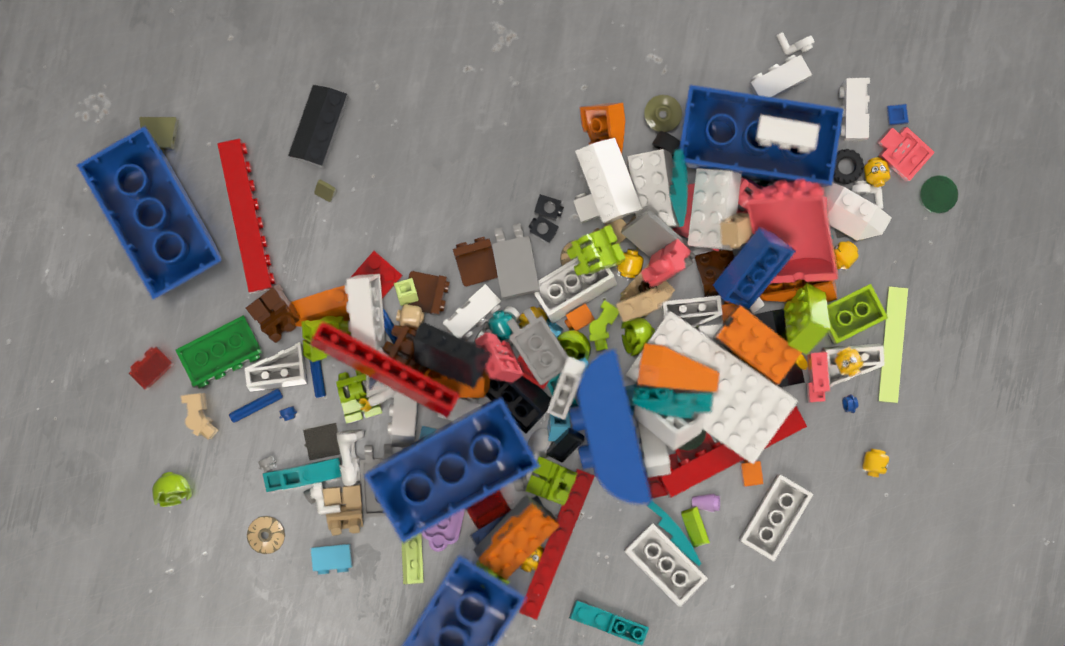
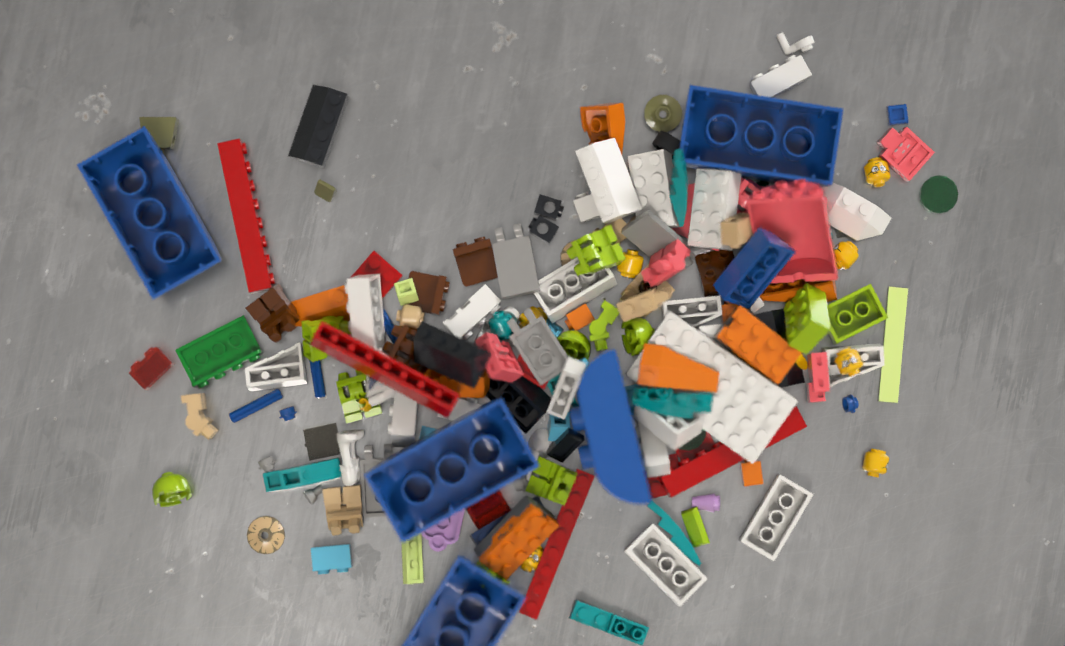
white plate [310,482,341,515] -> none
white brick [755,115,819,153] -> none
black tyre [833,149,864,184] -> none
white wedge [839,78,870,141] -> none
white plate [851,181,883,209] -> none

